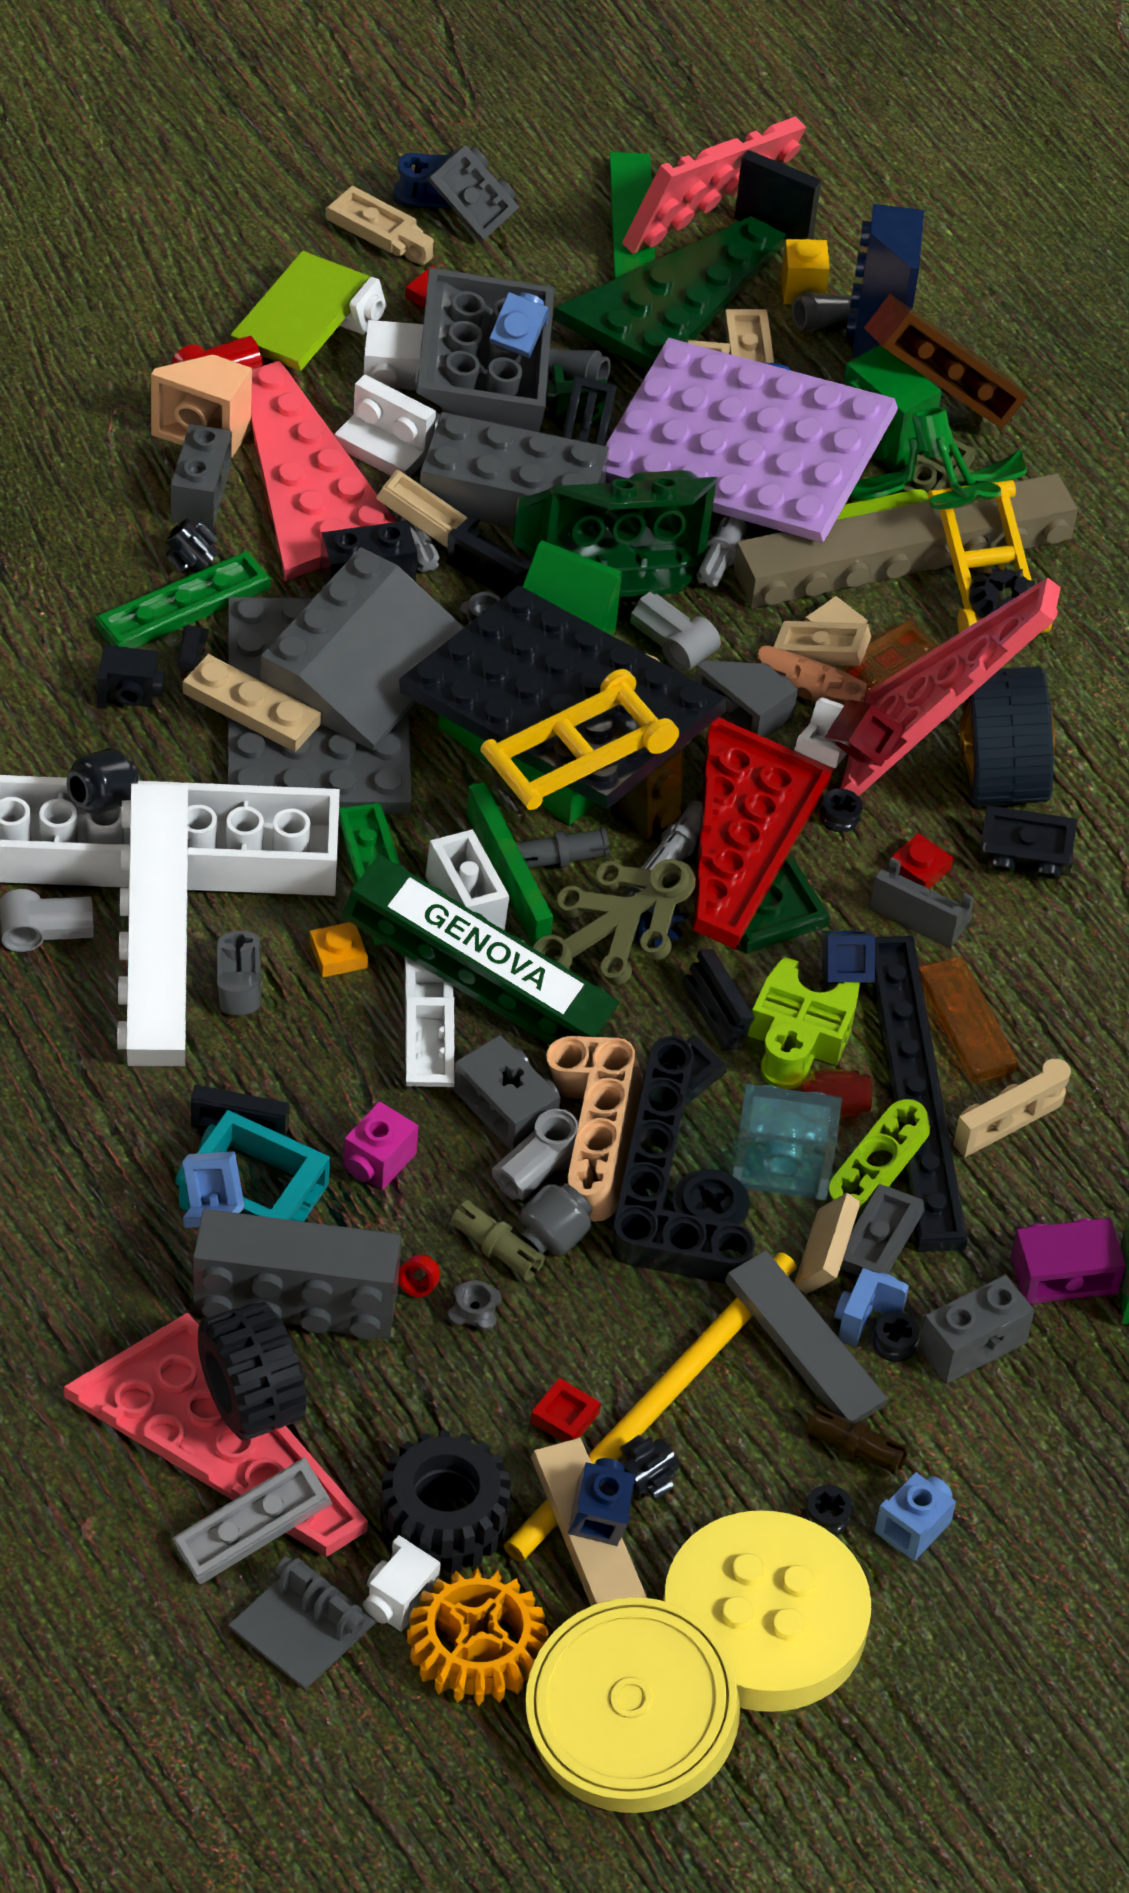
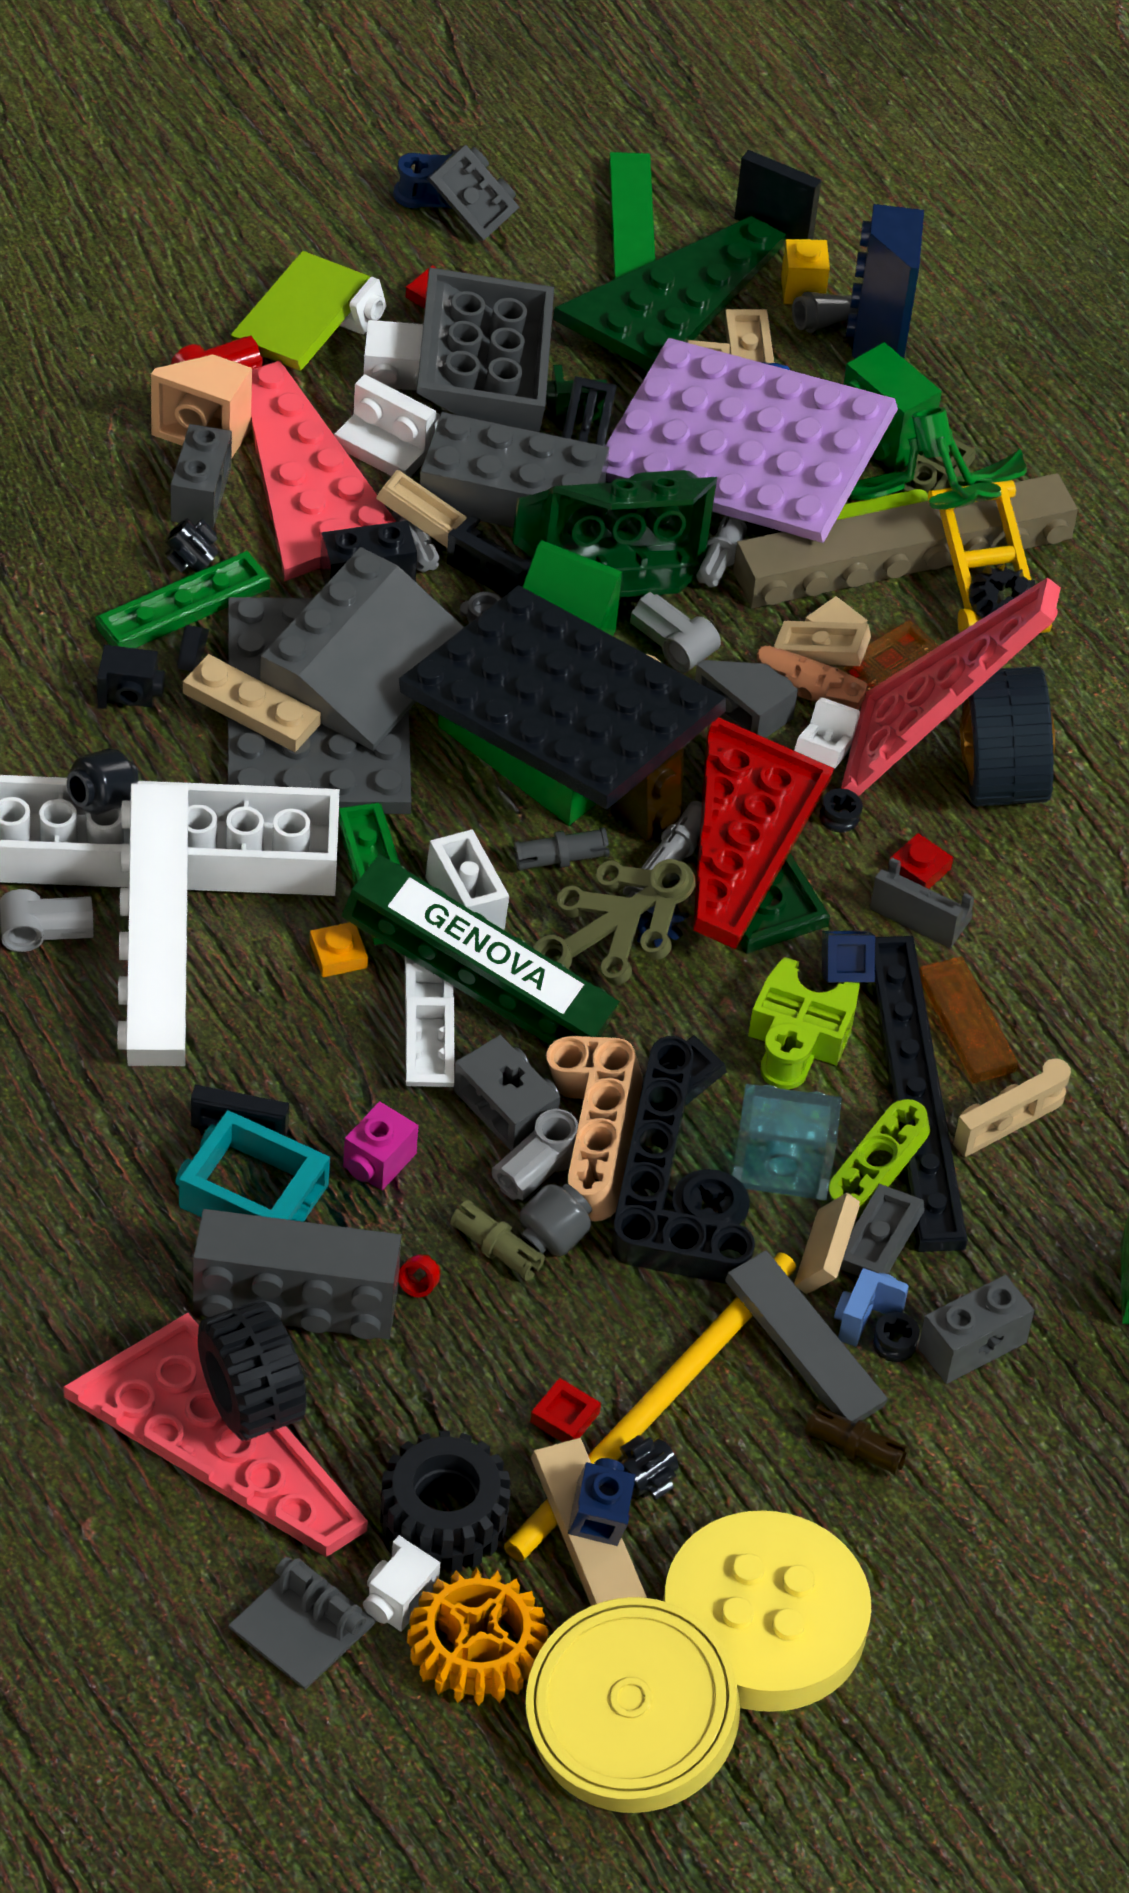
light grey tile [172,1457,333,1585] -> none
medium blue bracket [182,1152,245,1228] -> none
dark grey piece [217,930,262,1015] -> none
tan hinge [326,186,434,266] -> none
flat silver plate [448,1280,502,1330] -> none
green tile [466,782,553,947] -> none
yellow piece [480,669,679,810] -> none
medium blue bracket [489,292,550,358] -> none
dark grey cone [548,348,610,381] -> none
coral wing [622,116,807,254] -> none
black tile [682,949,755,1051] -> none
clear red brick [800,1070,872,1117] -> none
black bush [805,1485,852,1536] -> none
dark red brick [825,699,905,766] -> none
reddish brown brick [864,294,1028,430] -> none
medium blue brick [874,1472,956,1561] -> none
black bracket [978,805,1077,879] -> none
magenta brick [1010,1218,1126,1304] -> none

